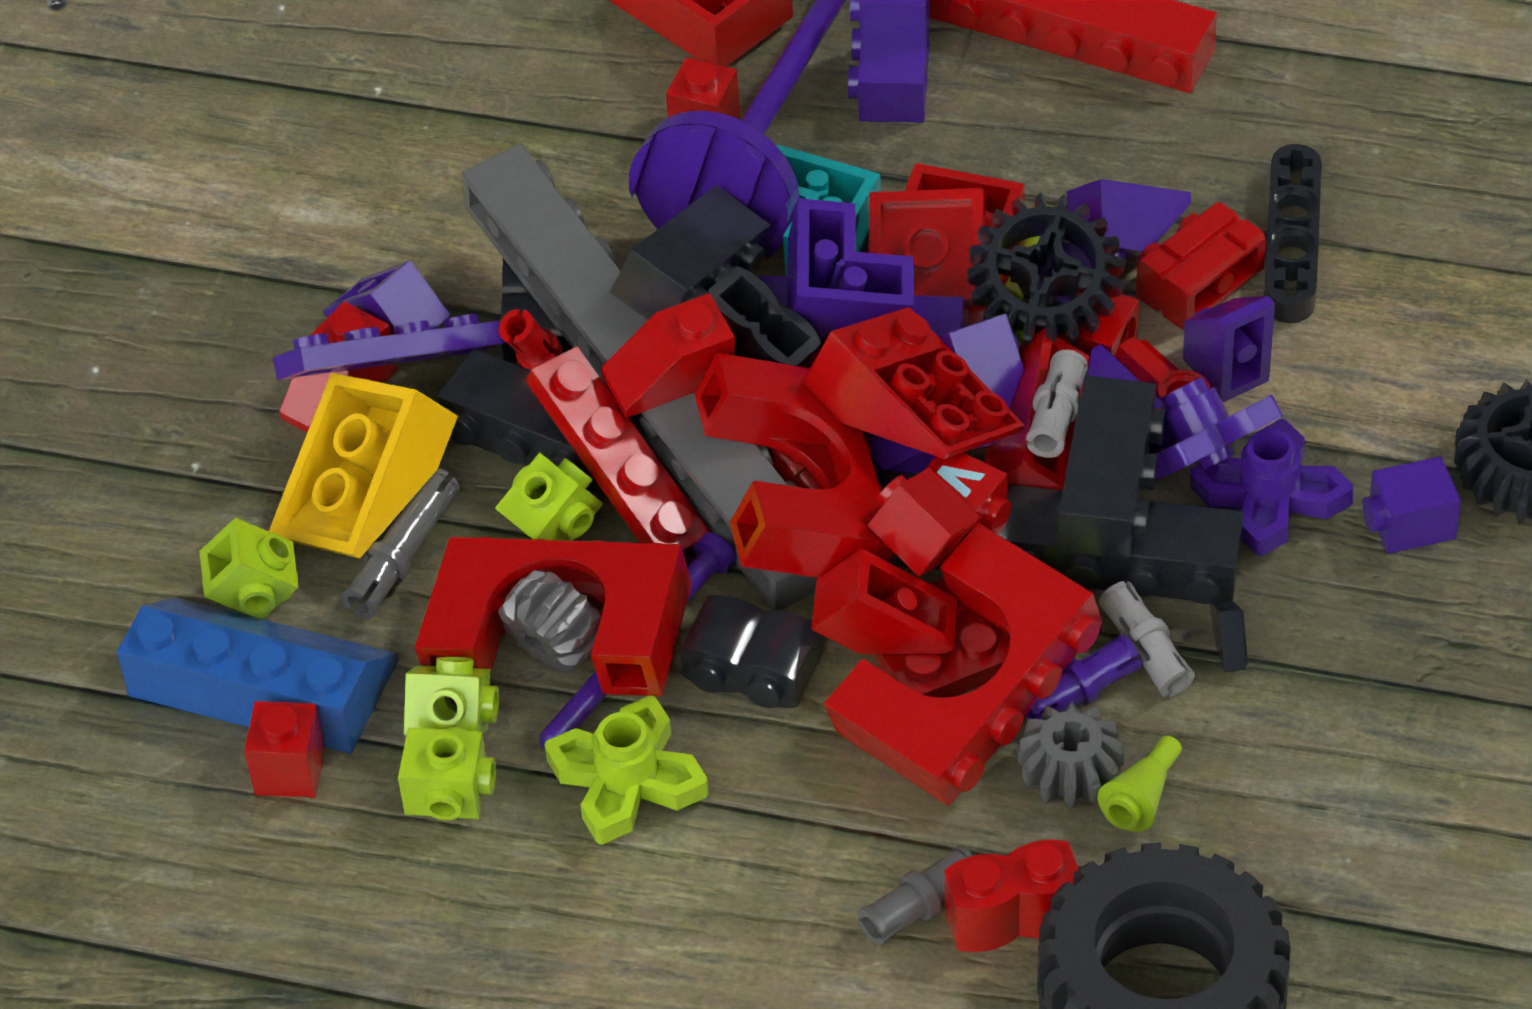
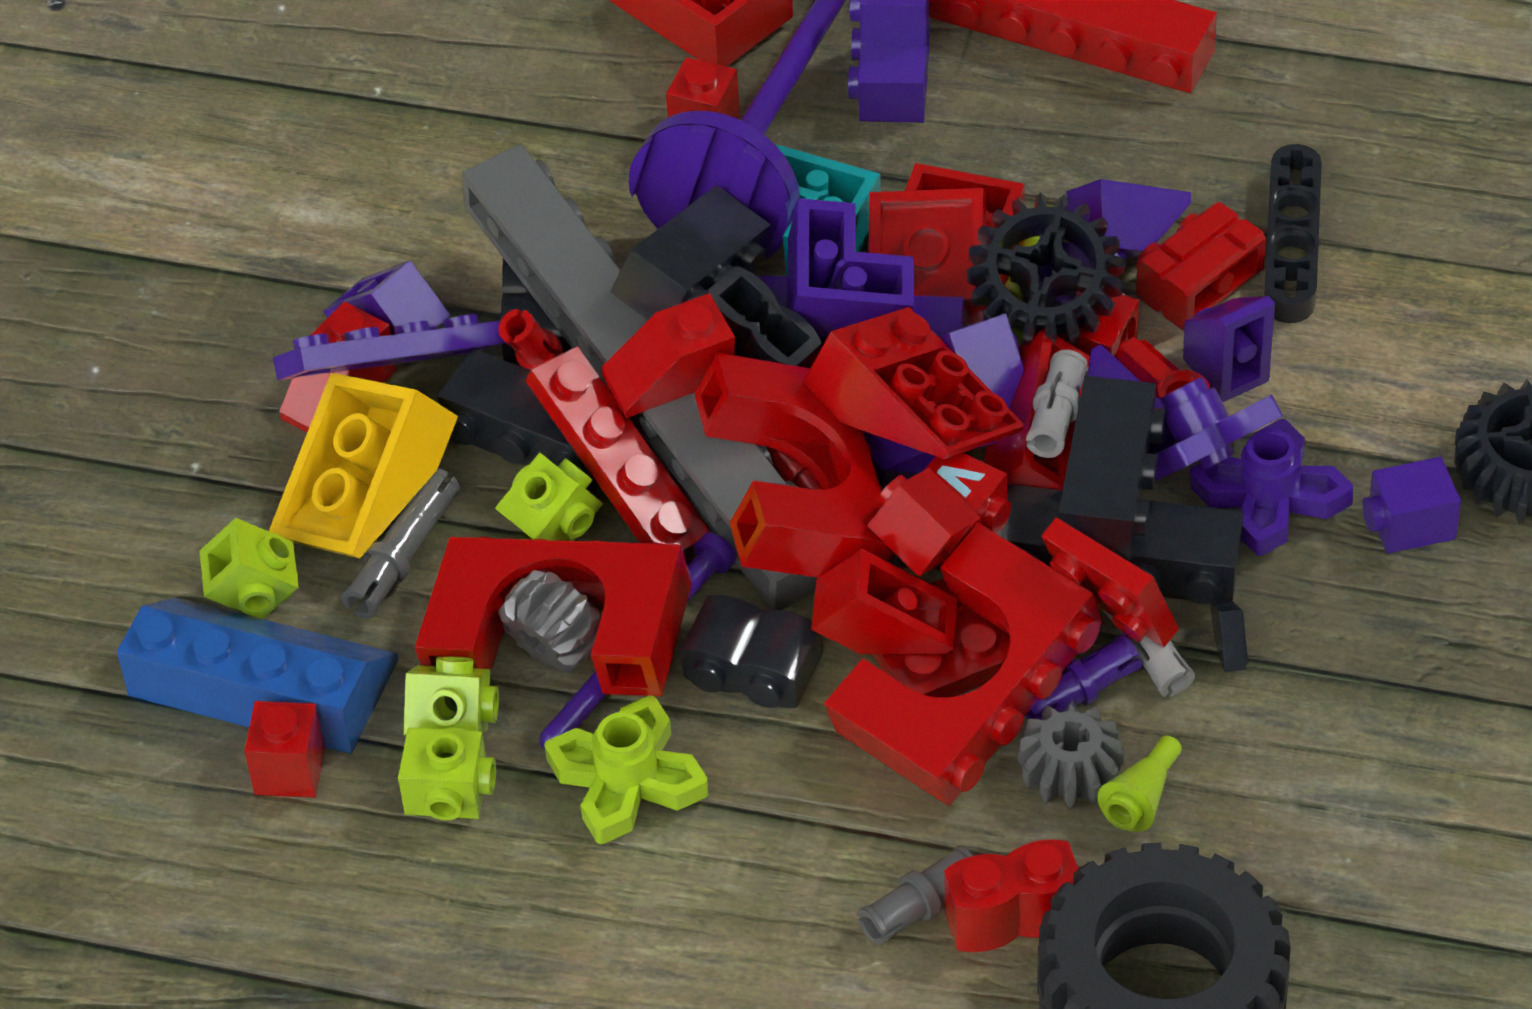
none -> red plate [1041,517,1179,648]

